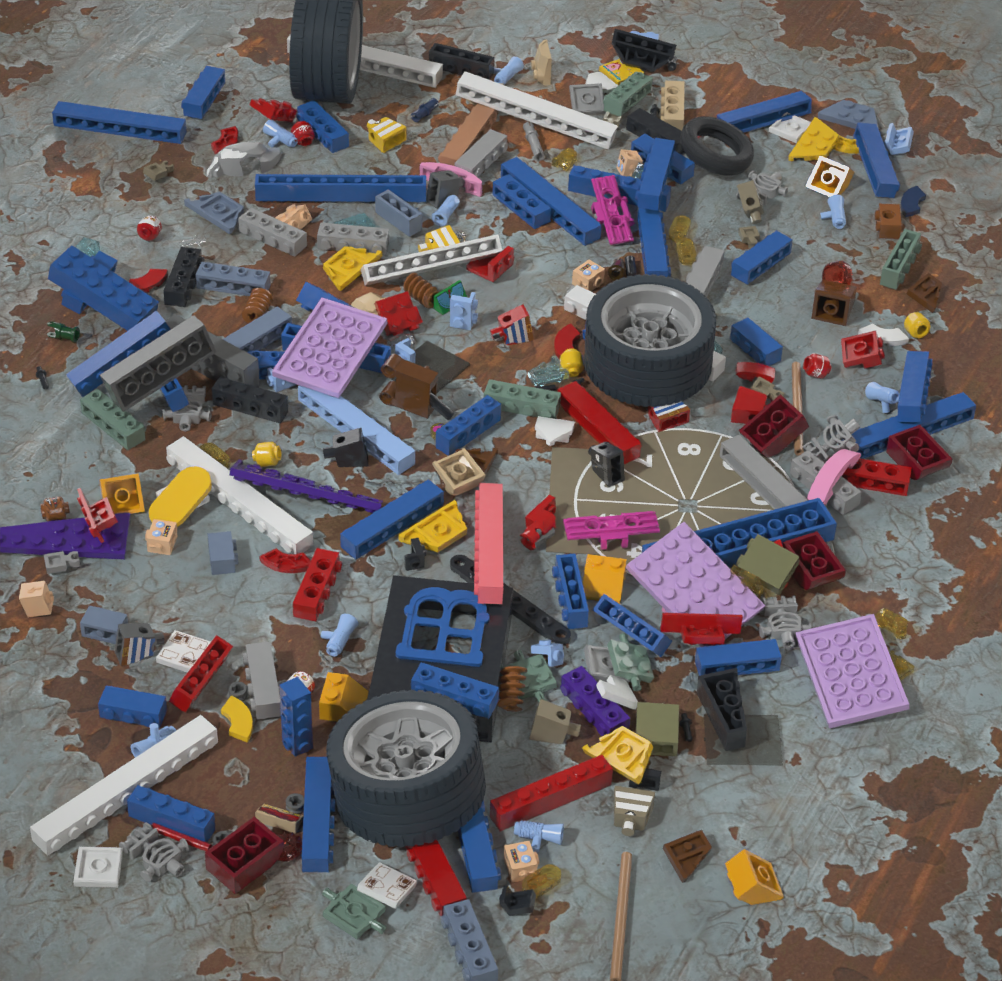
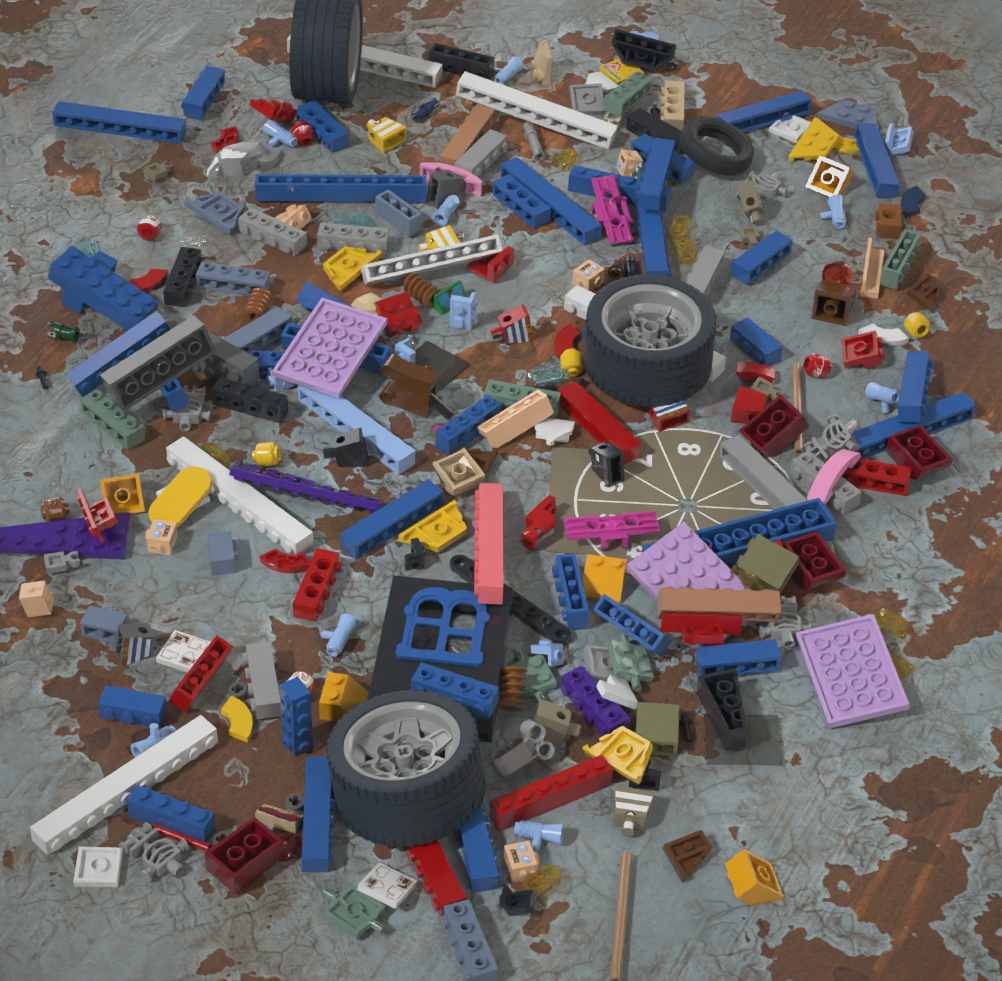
none -> light nougat panel [477,390,554,449]
none -> light grey piece [490,720,555,777]
none -> nougat brick [657,587,781,622]
none -> light nougat panel [860,237,884,299]

